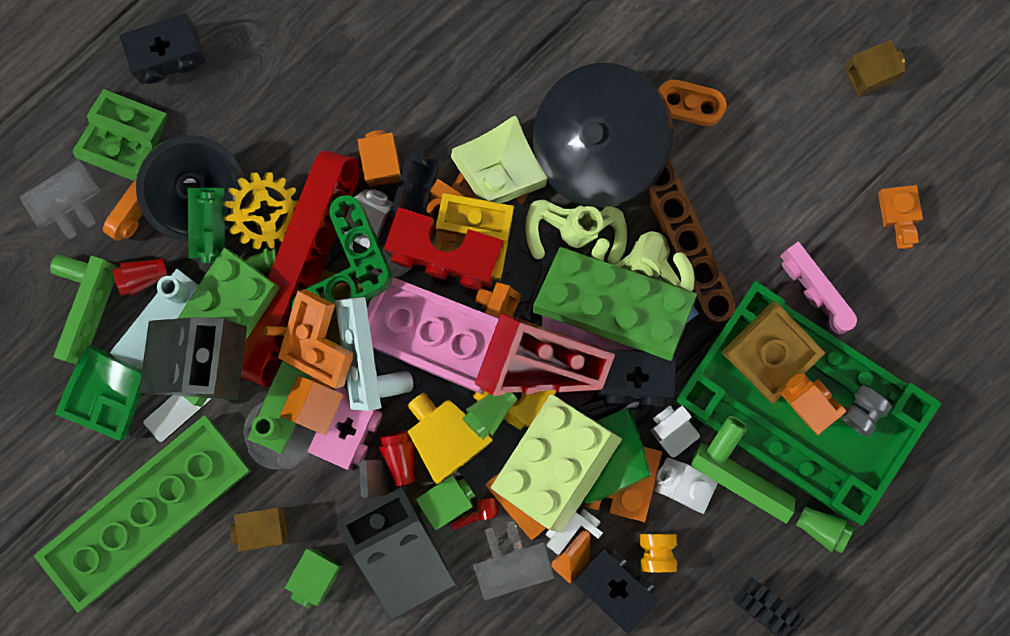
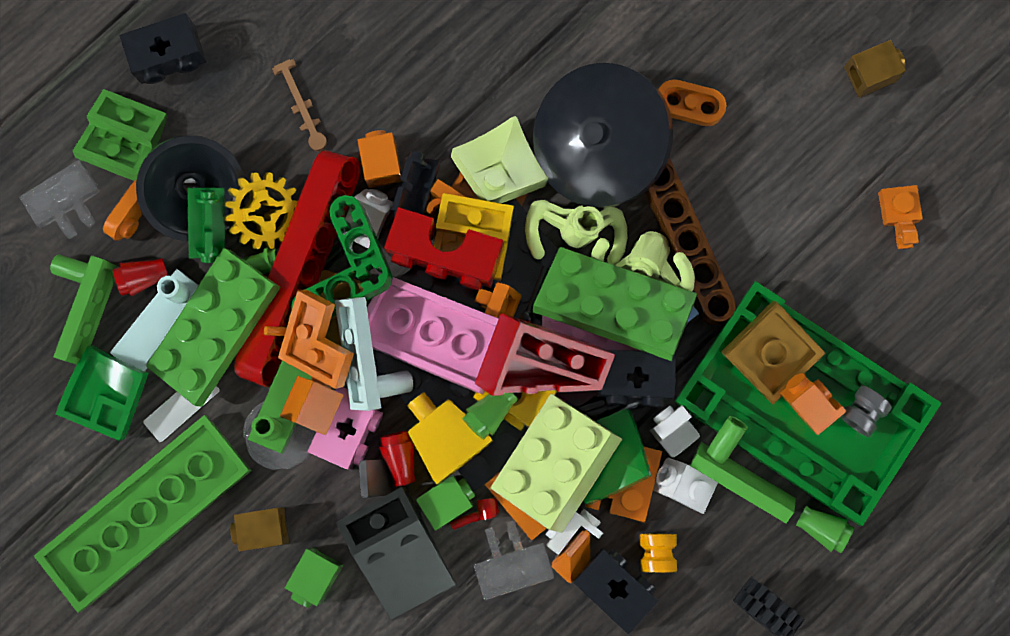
pearl dark grey slope [139,317,247,400] -> none
bright pink plate [780,241,857,335] -> none
none -> medium nougat piece [272,59,327,152]

